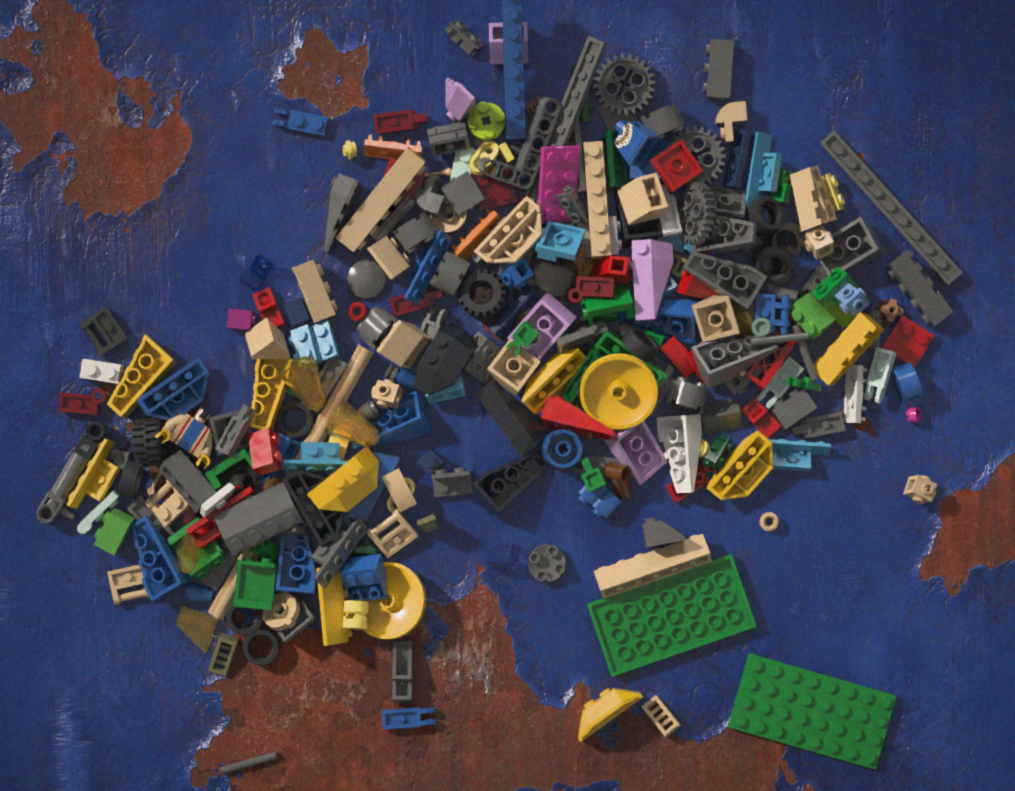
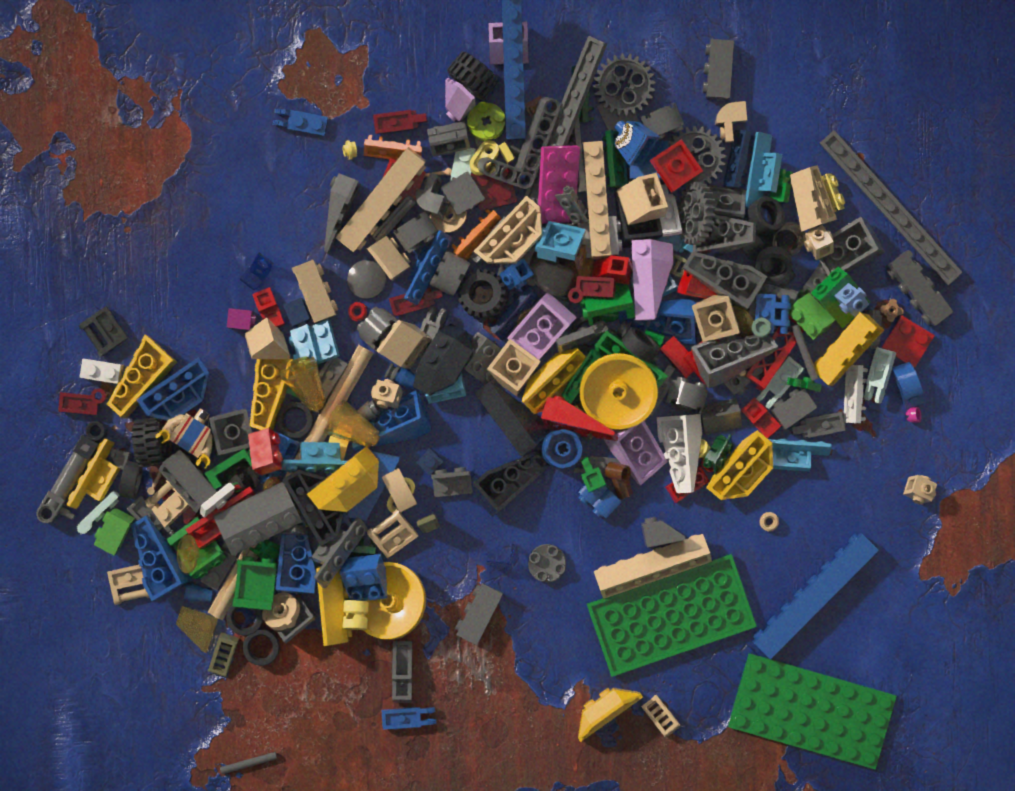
dark grey hinge [215,404,255,458] -> none
dark grey hinge [445,20,484,56] -> none
green plate [506,320,540,356] -> none
dark grey bar [750,332,809,346] -> none
none -> black tyre [447,51,499,100]
none -> dark grey brick [455,582,503,645]
none -> blue brick [752,533,879,659]

